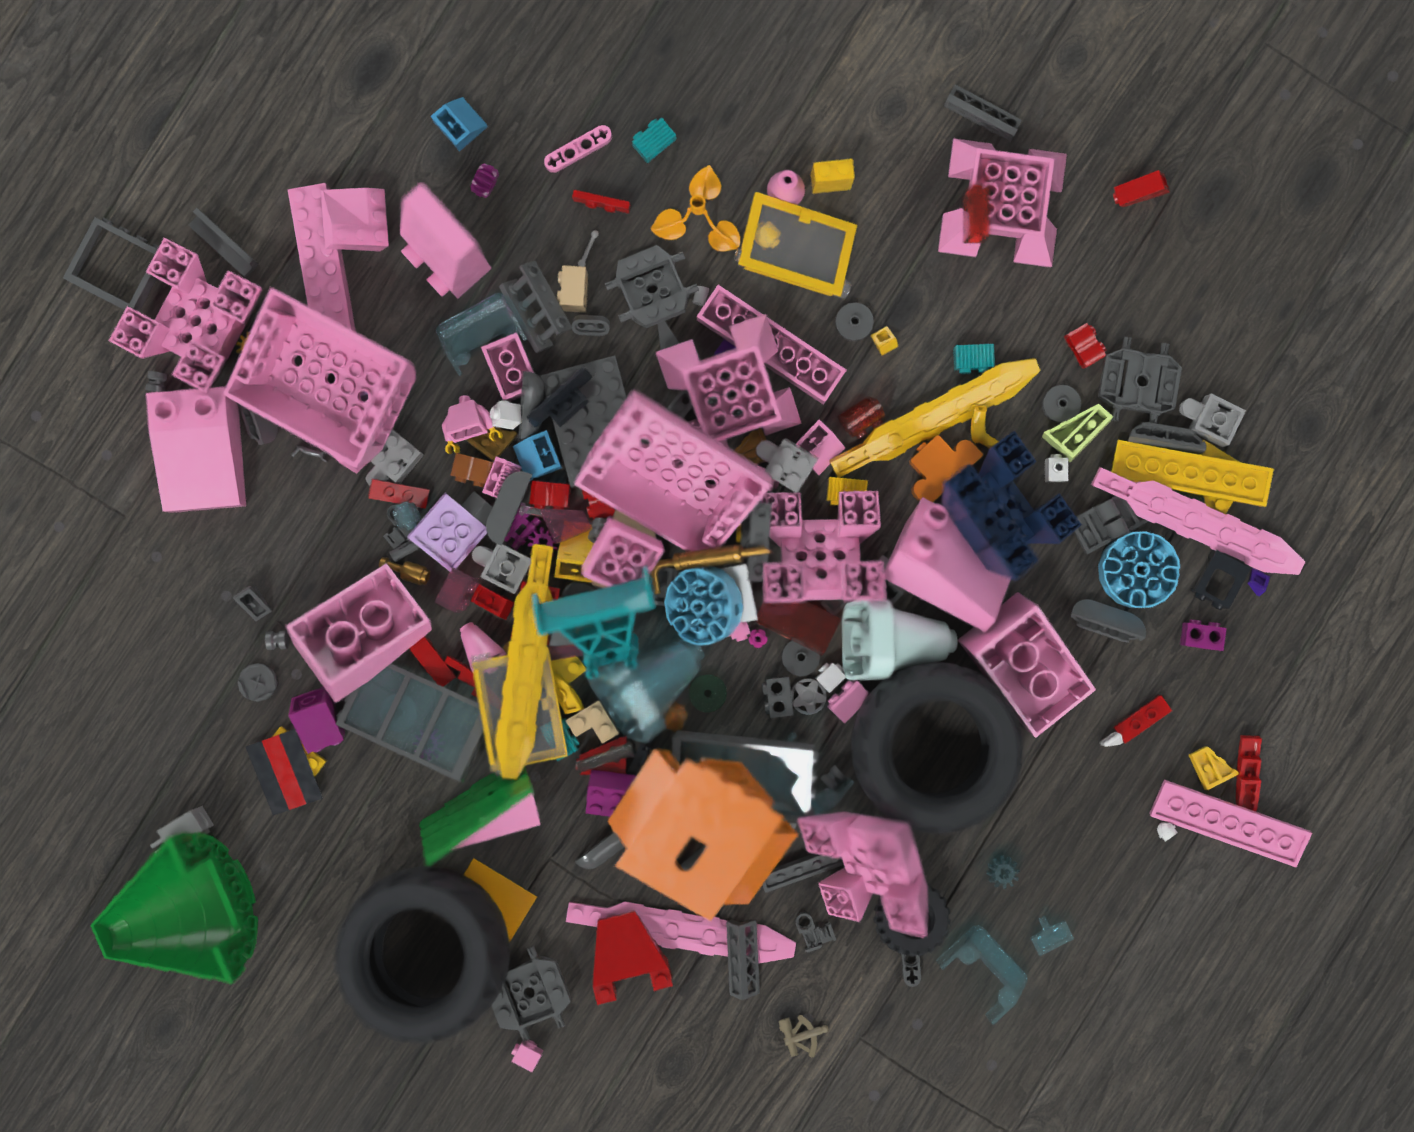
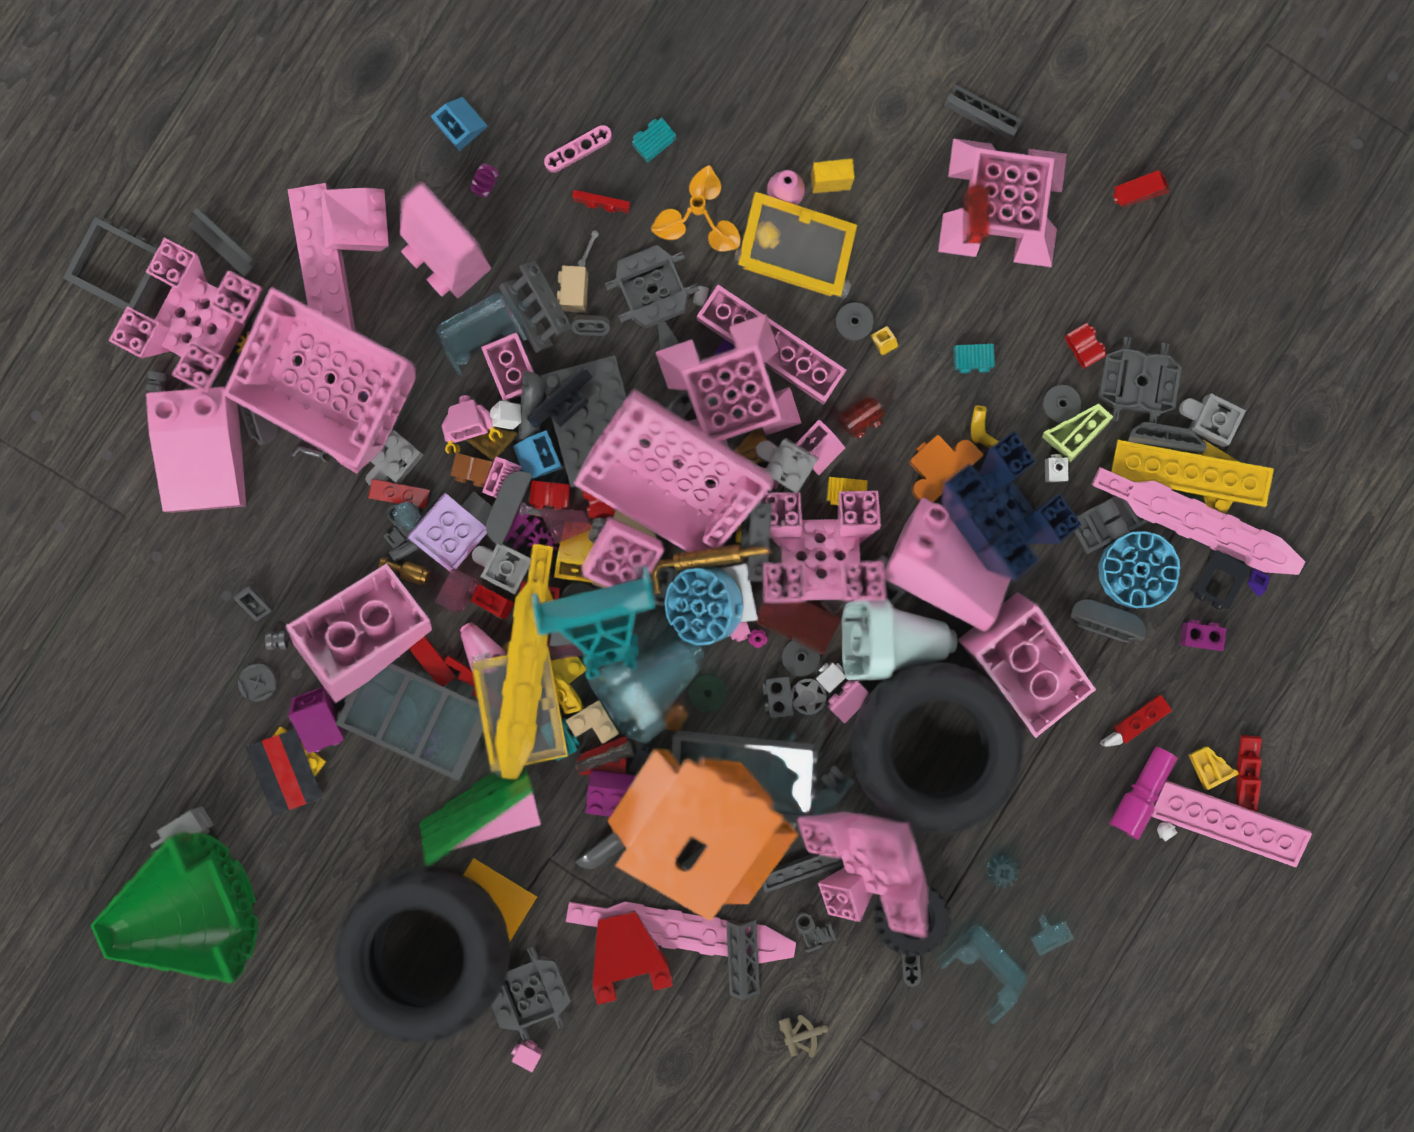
yellow plate [829,358,1040,478] -> none
none -> dark pink piece [1109,747,1178,840]

